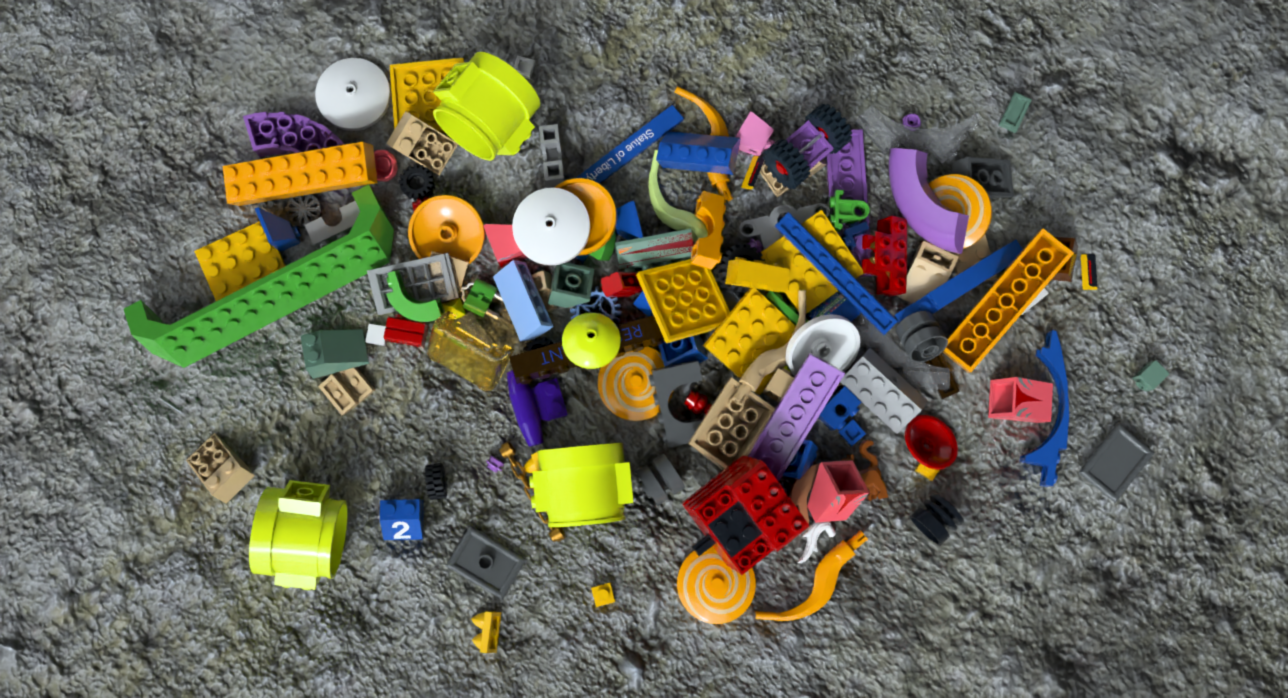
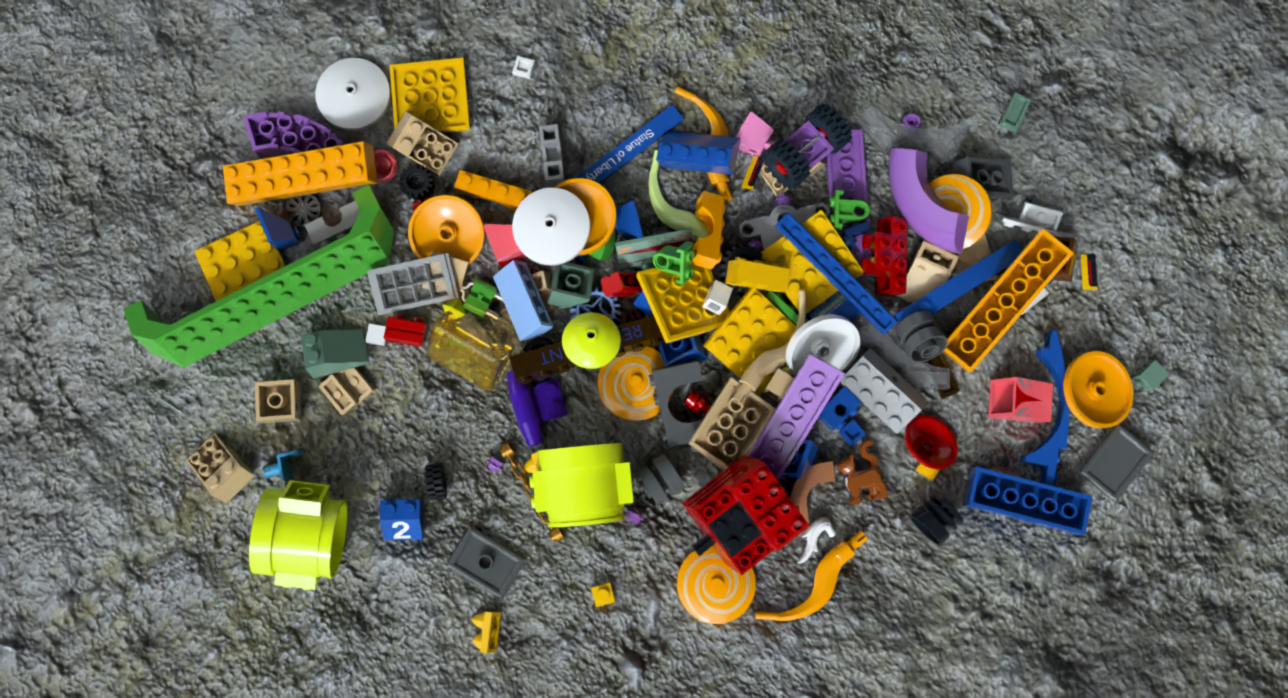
bright green arch [386,269,446,322] -> none
neon yellow cylinder [433,52,540,161] -> none
coral slope [807,460,870,523] -> none
none -> tan brick [255,379,302,423]
none -> dark azure bracket [262,450,306,481]
none -> light orange arch [454,170,532,211]
none -> medium lavender plate [626,508,644,525]
none -> bright green pin [653,241,694,285]
none -> white brick [702,280,733,315]
none -> medium lavender plate [775,193,794,207]
none -> blue brick [962,467,1093,535]
none -> white bracket [999,202,1077,239]
none -> light orange dish [1063,351,1134,429]

